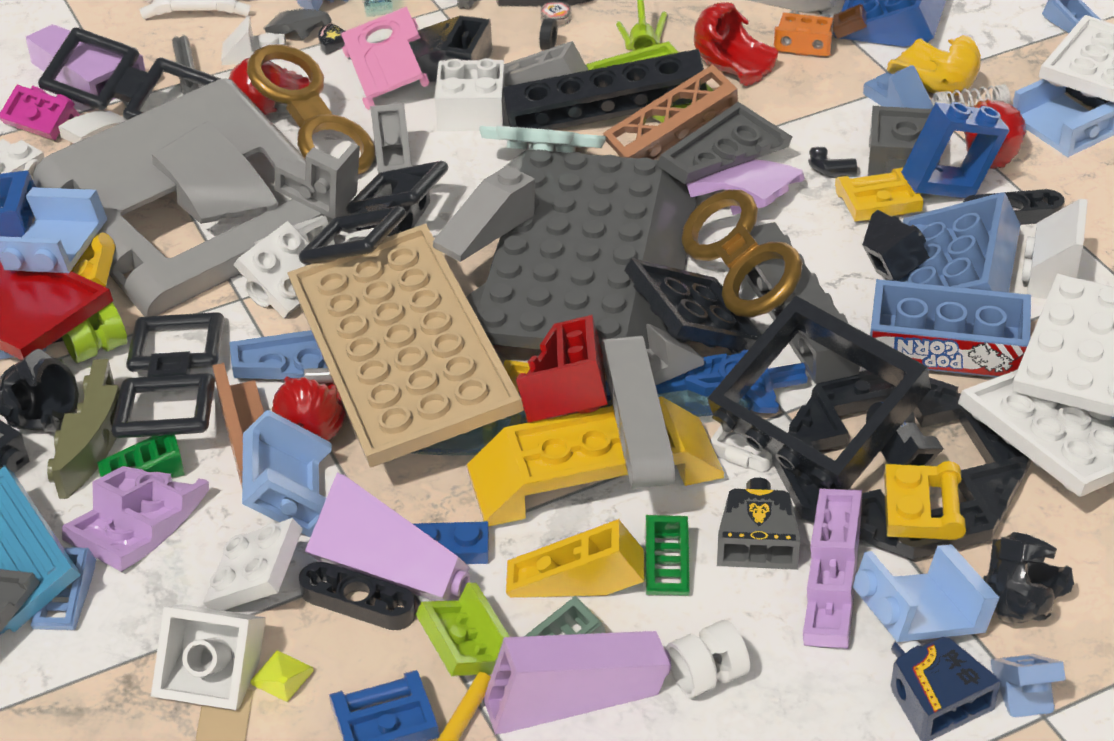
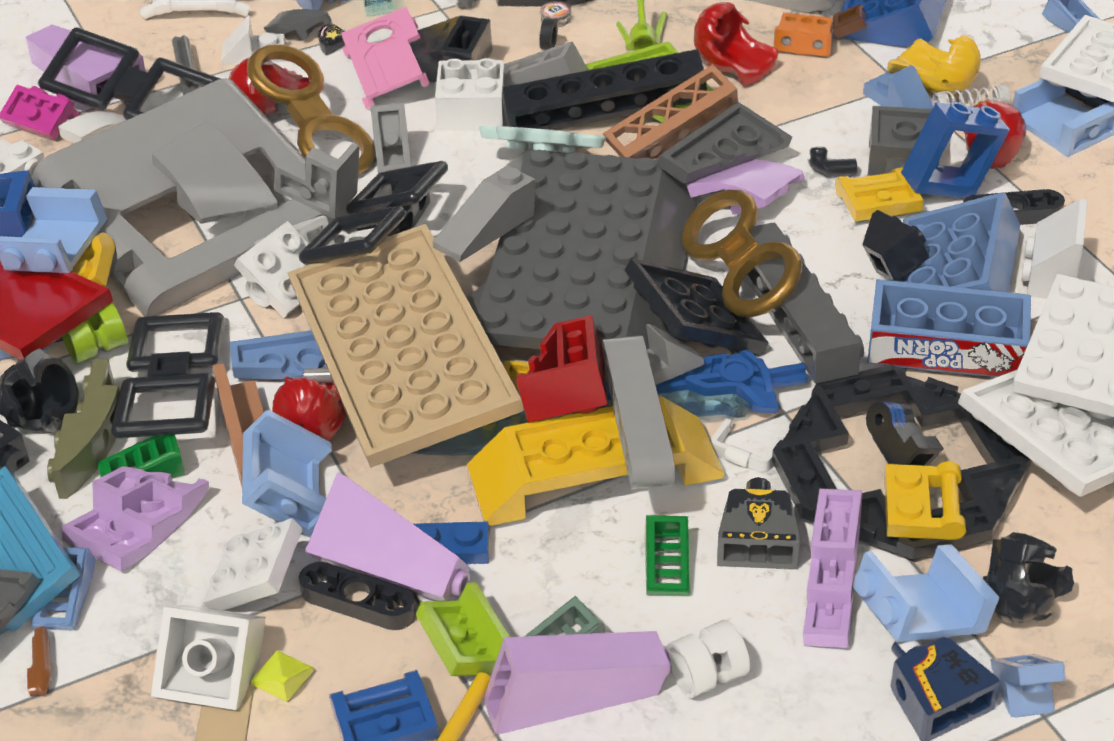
yellow slope [506,519,644,598] -> none
black window [707,296,931,490] -> none
none -> dark orange piece [27,627,52,697]

